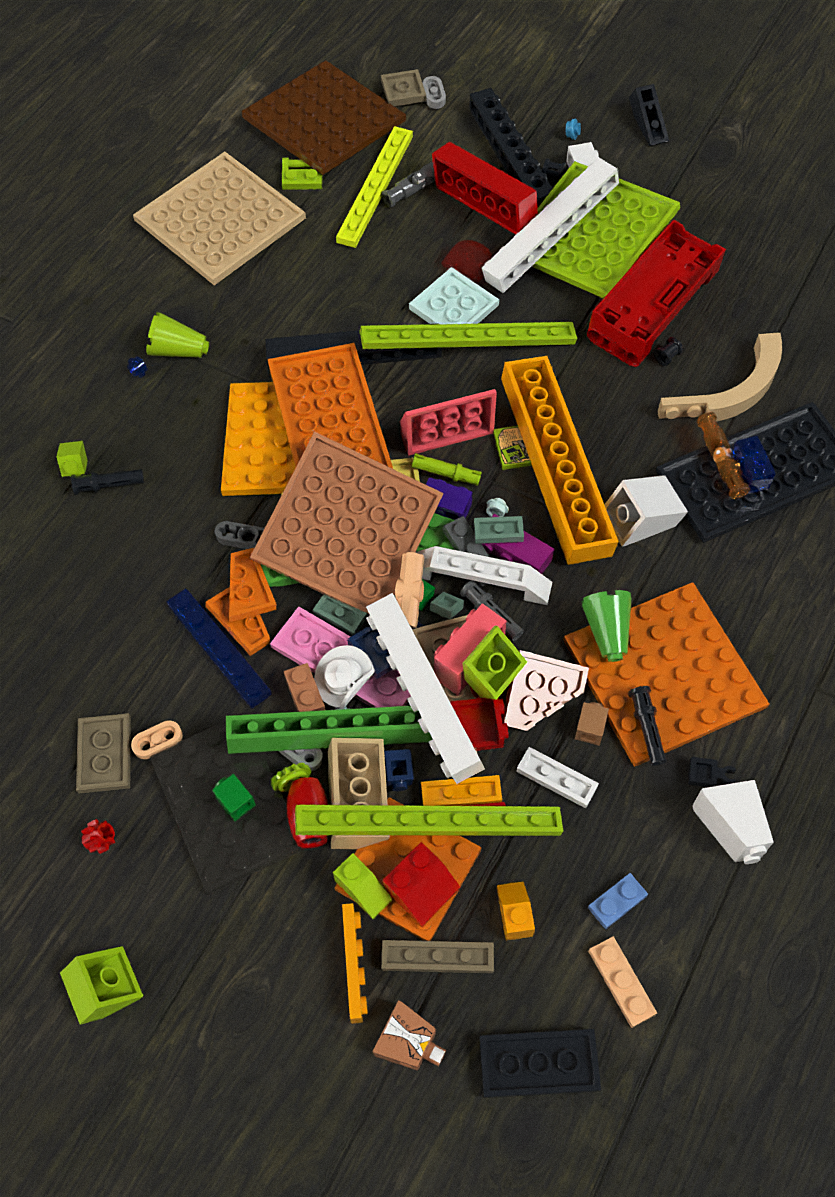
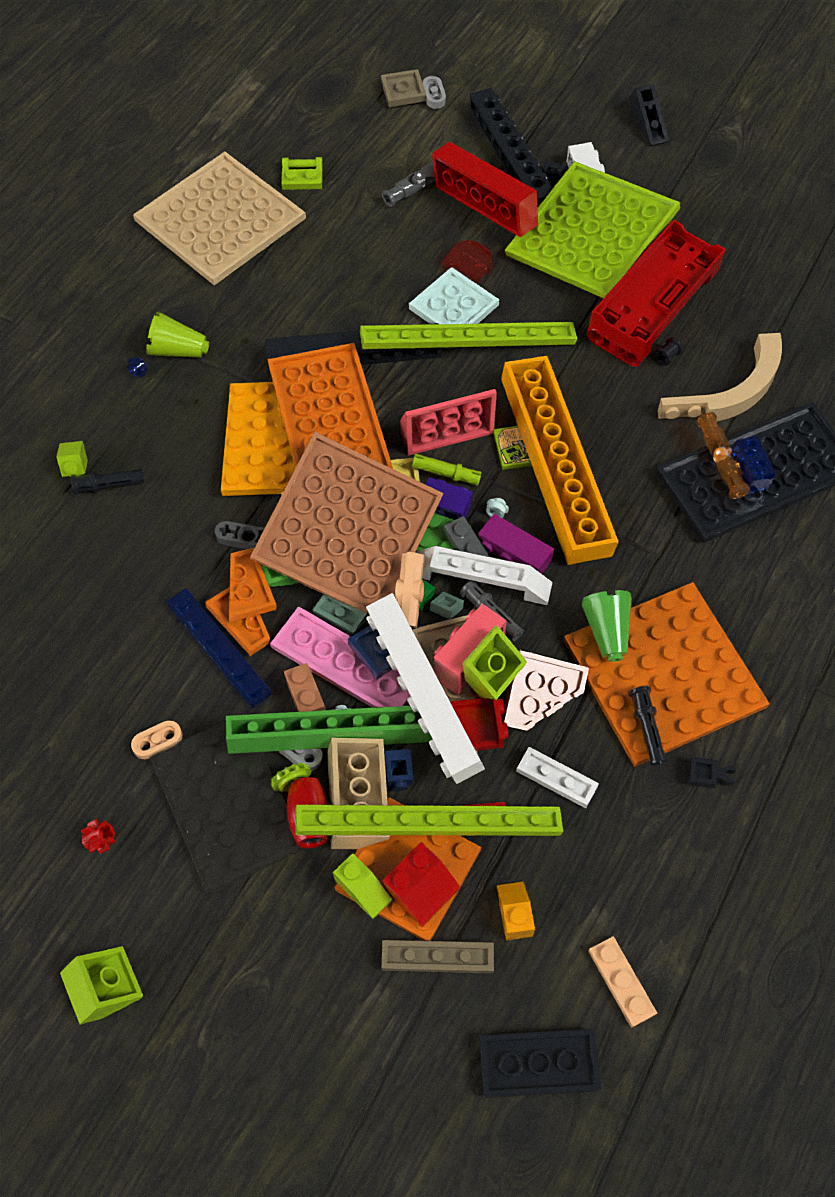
dark tan tile [76,713,131,794] -> none
green brick [212,773,256,821] -> none
reddish brown plate [242,60,406,175] -> none
white hat [314,645,375,709] -> none
neon yellow plate [336,126,413,248] -> none
light orange plate [342,903,368,1024] -> none
nougat torso [373,1000,446,1070] -> none
light orange plate [421,775,502,806] -> none
sand green plate [474,516,524,544] -> none
white brick [482,158,619,293] -> none
dark azure plate [566,119,581,140] -> none
medium nougat brick [575,702,609,745] -> none
medium blue plate [588,873,648,930] -> none
white slope [604,476,688,547] -> none
white slope [692,780,774,864] -> none

